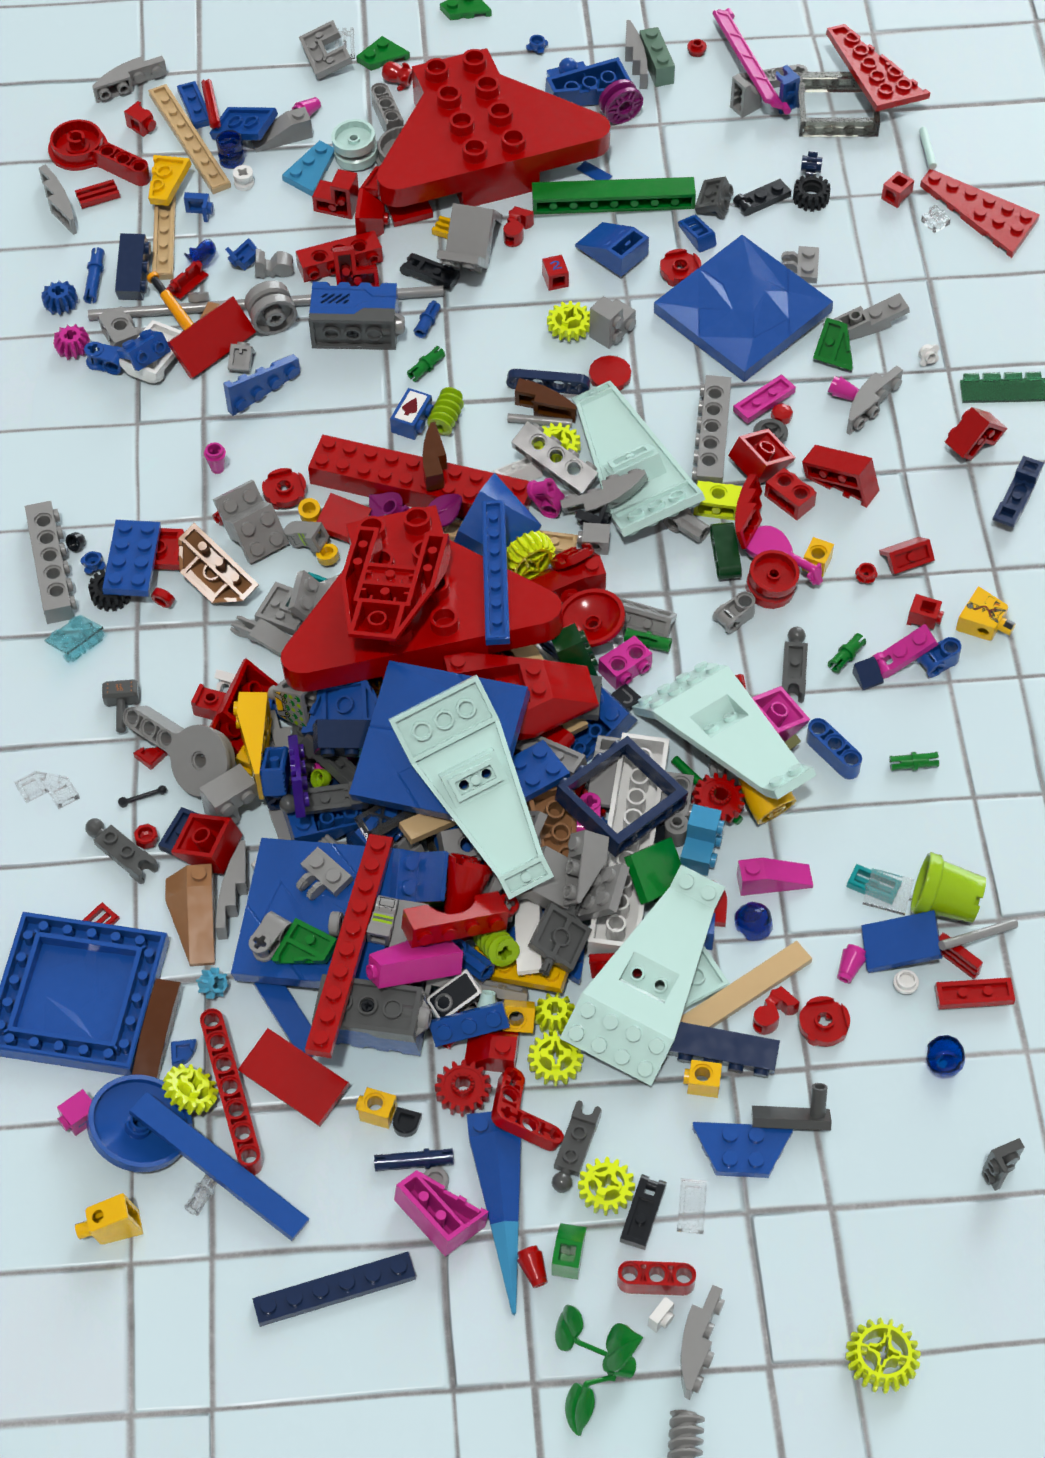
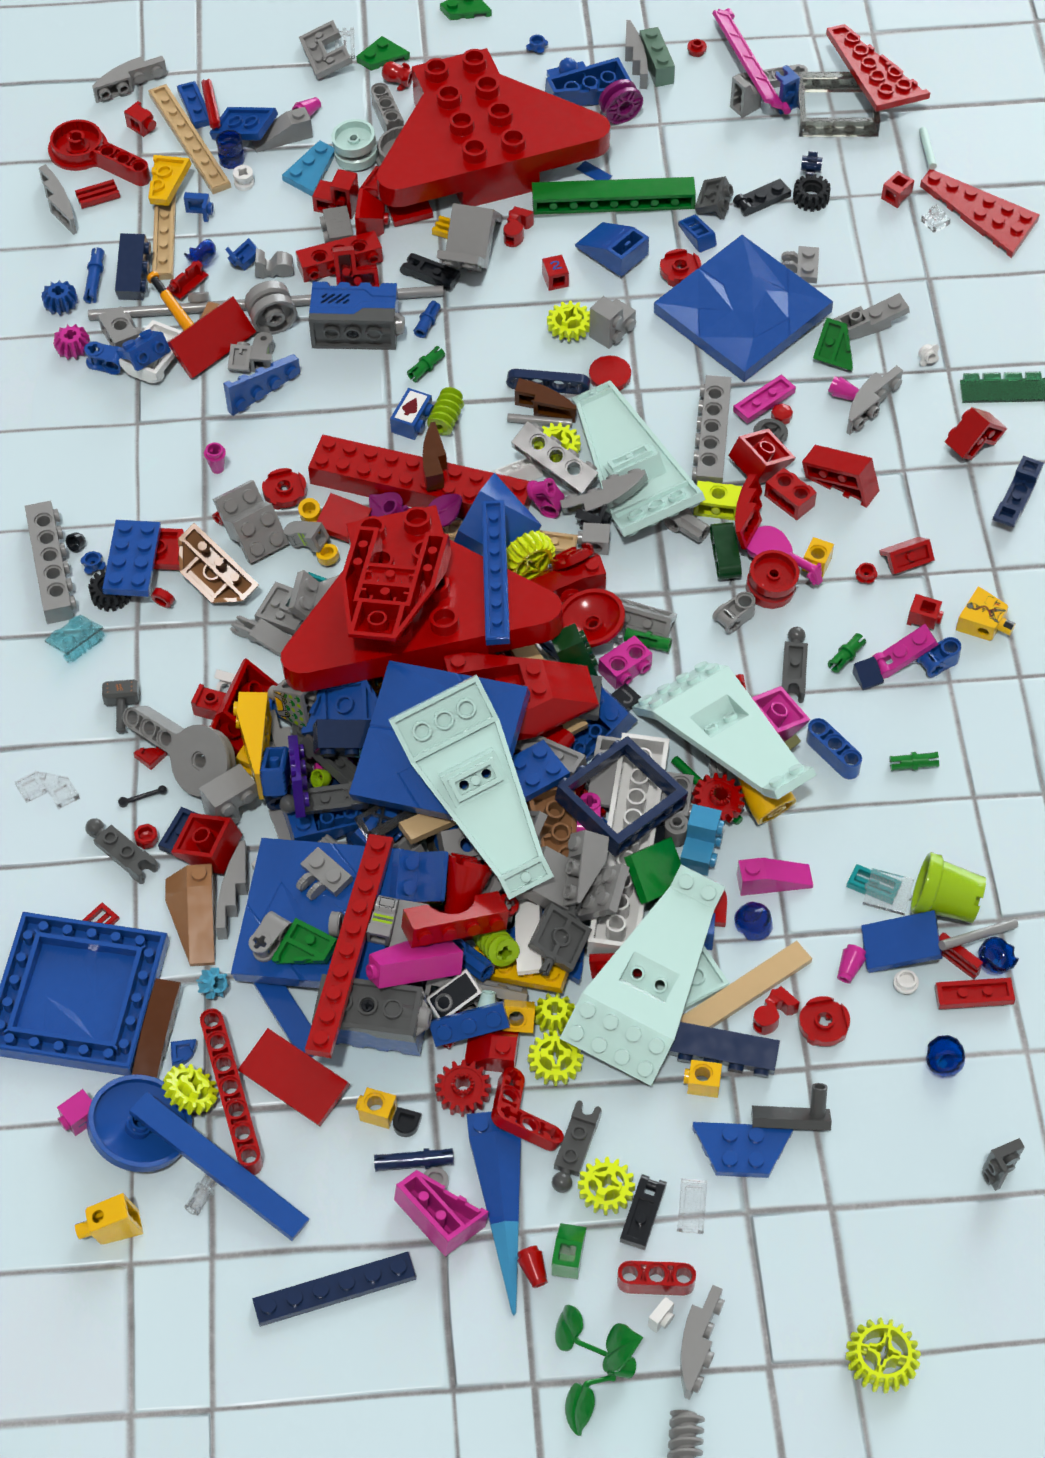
none -> light grey leg [249,332,274,372]
none -> light grey brick [320,206,354,243]
none -> clear blue hair [978,936,1019,975]

